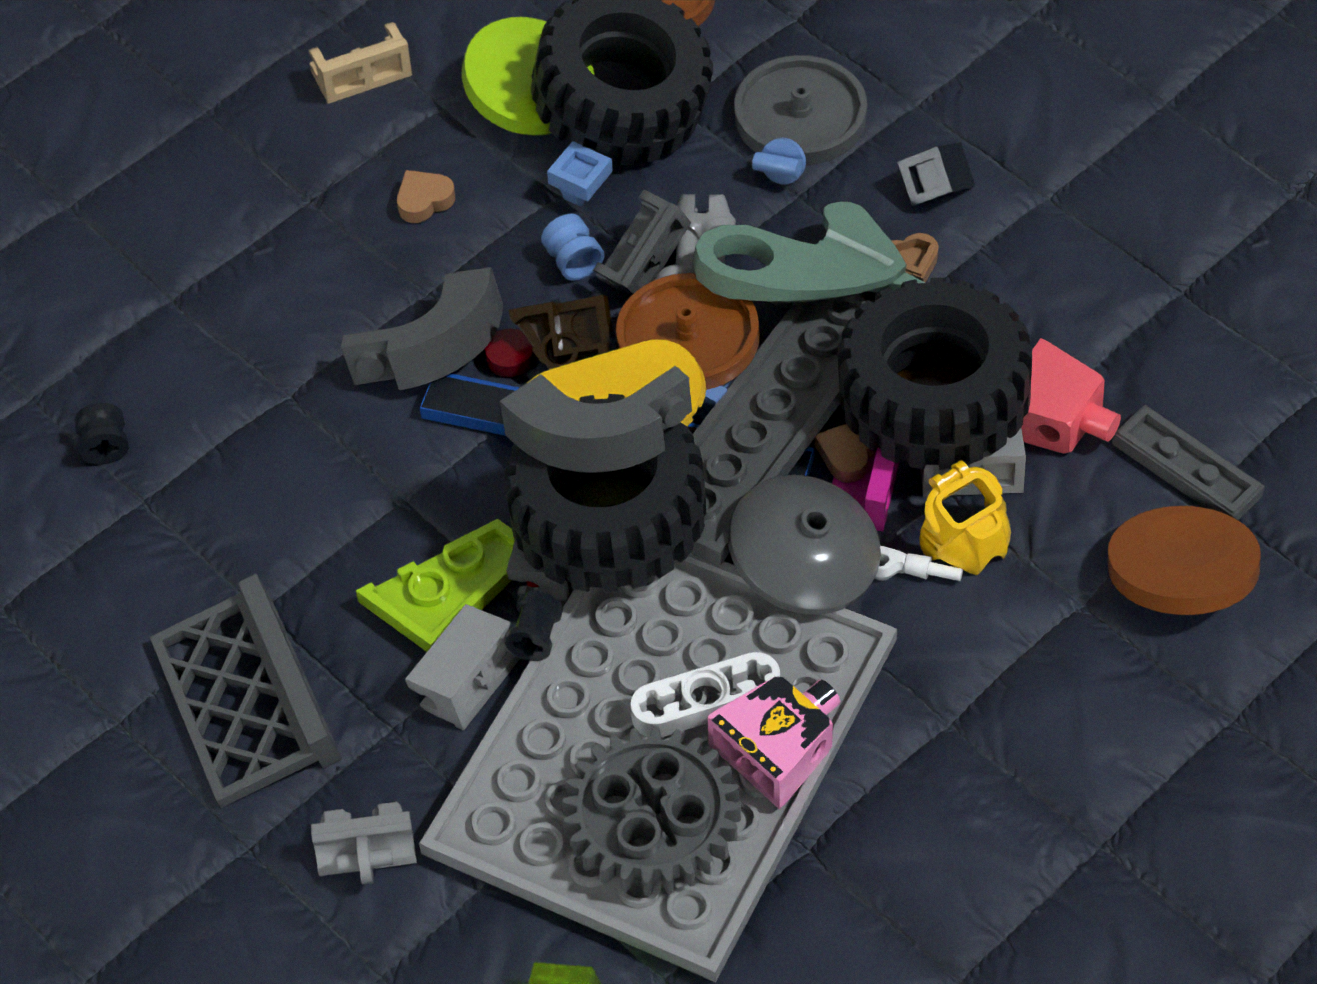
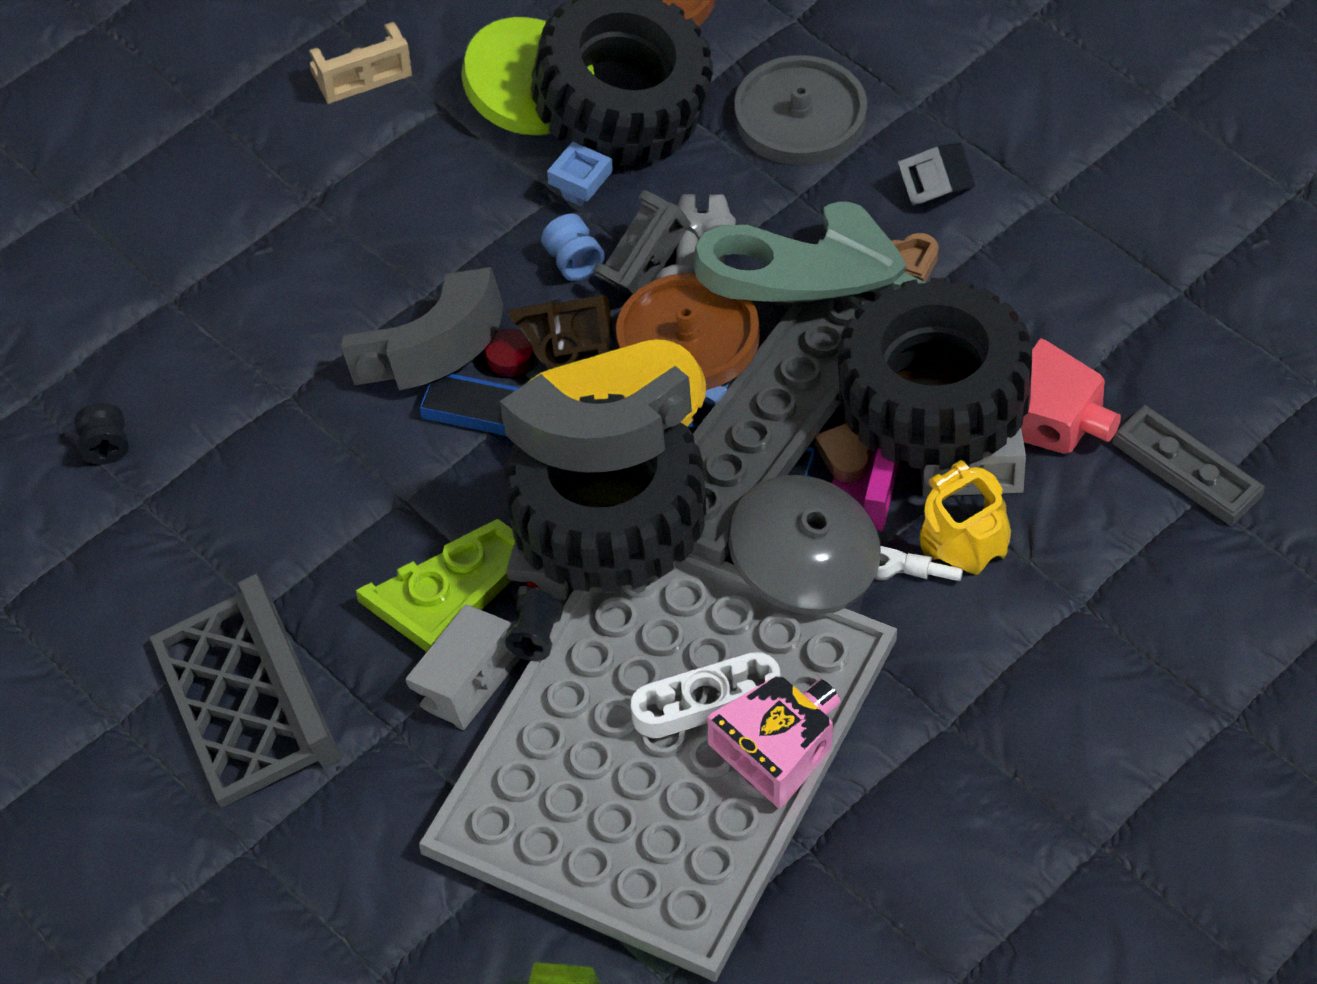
light grey hips [311,802,417,885] -> none
medium nougat tile [397,170,455,223] -> none
dark grey gear [562,726,741,895] -> none
medium blue plate [752,138,806,184] -> none
dark orange piece [1108,506,1261,615] -> none

